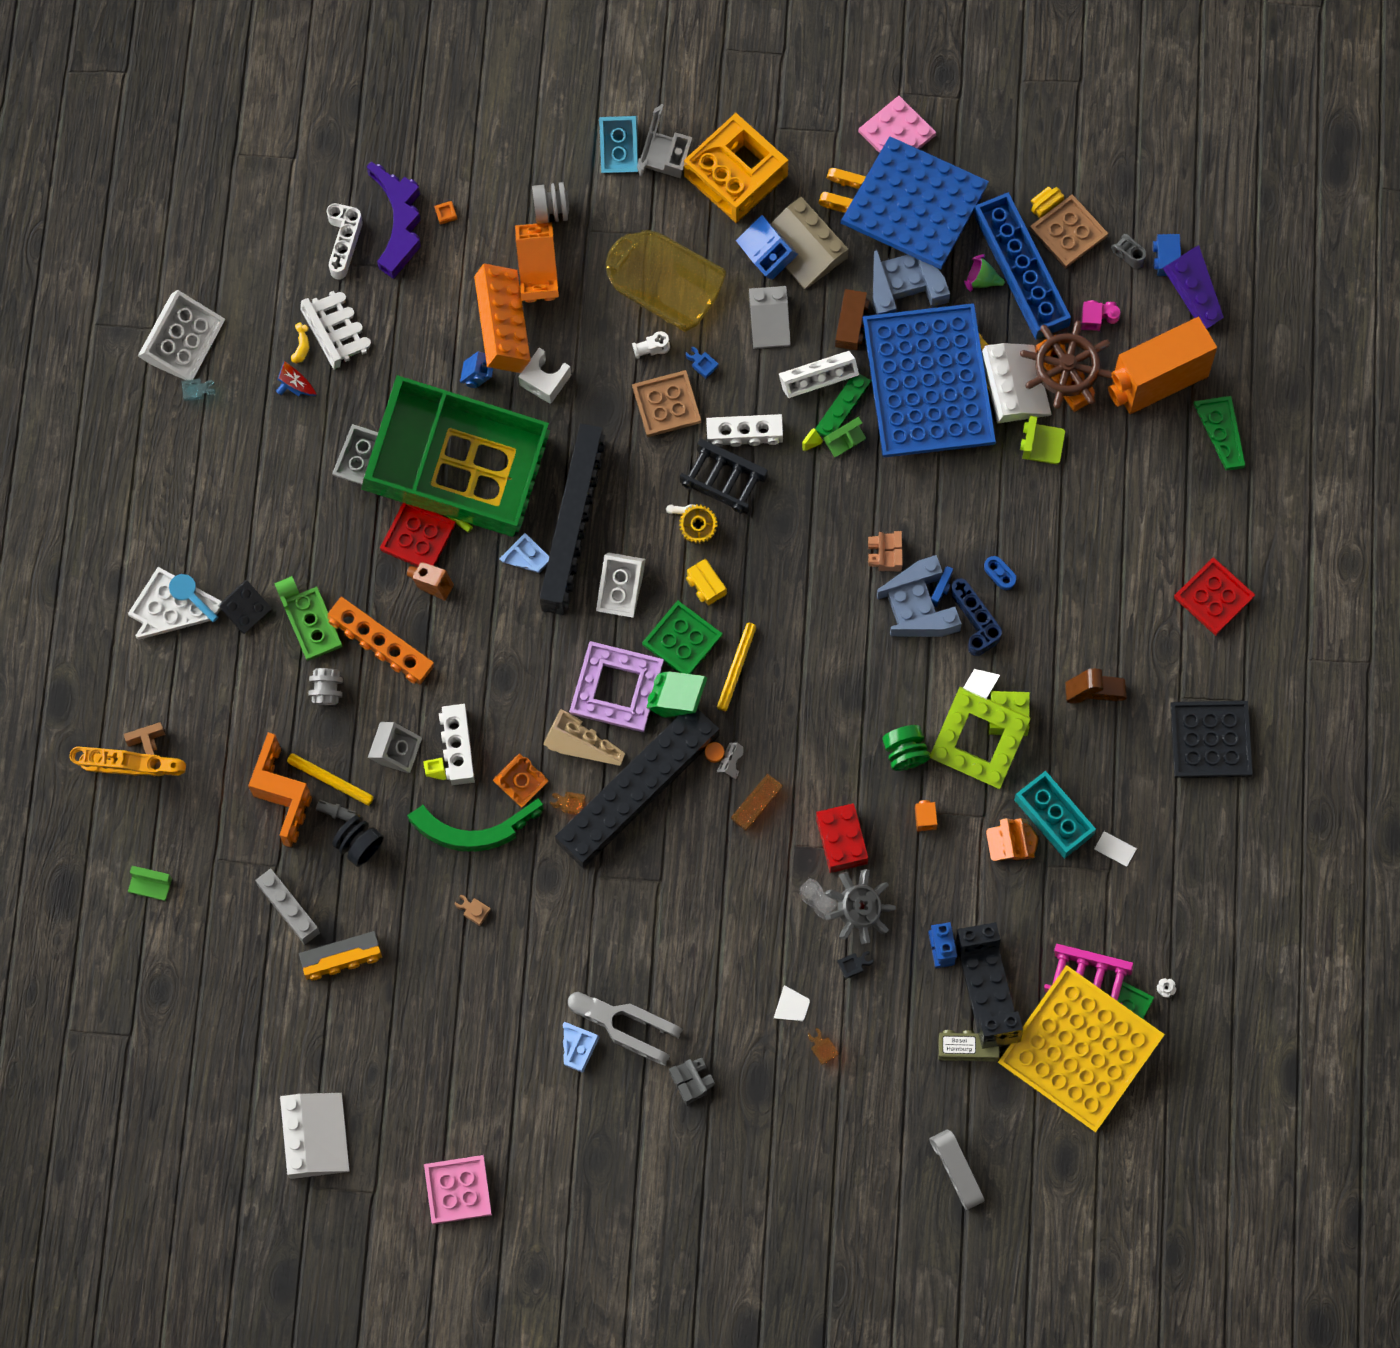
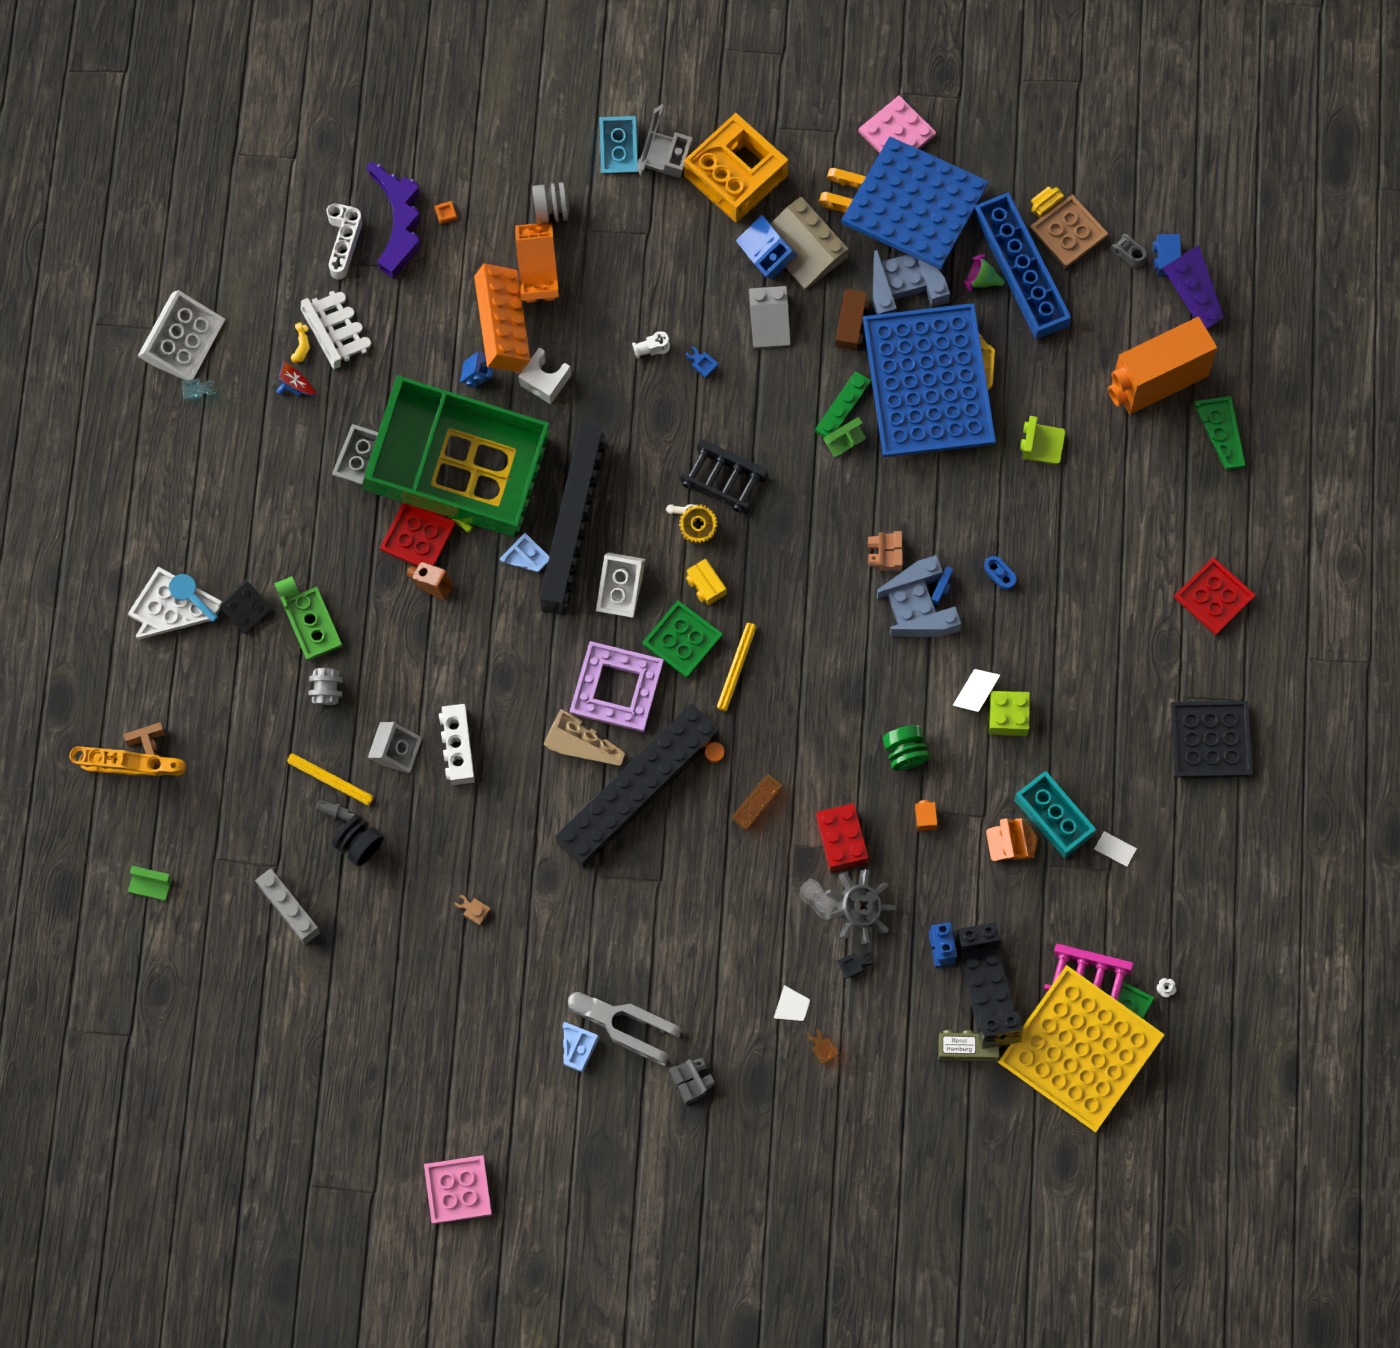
orange bracket [248,732,312,847] -> none
white slope [280,1093,350,1179] -> none
piece [299,931,382,981] -> none
orange brick [327,597,434,685] -> none
green arch [407,798,544,852] -> none
neon yellow slope [423,758,446,780] -> none
orange slope [493,753,548,808] -> none
clear orange plate [550,792,586,815] -> none
clear yellow windscreen [606,230,726,332] -> none
medium nougat plate [632,370,701,437] -> none
slope [646,672,707,718] -> none
white brick [706,414,783,447] -> none
light grey piece [717,743,743,779] -> none
white brick [779,351,859,398] -> none
neon yellow slope [802,428,823,451] -> none
light grey beam [929,1129,984,1210] -> none
lime plate [930,687,1031,789] -> none
dark blue beam [951,579,1002,656] -> none
white slope [982,343,1051,423] -> none
reddish brown brick [1020,320,1112,412] -> none
reddish brown beam [1065,668,1127,703] -> none
dark pink brick [1081,300,1120,331] -> none

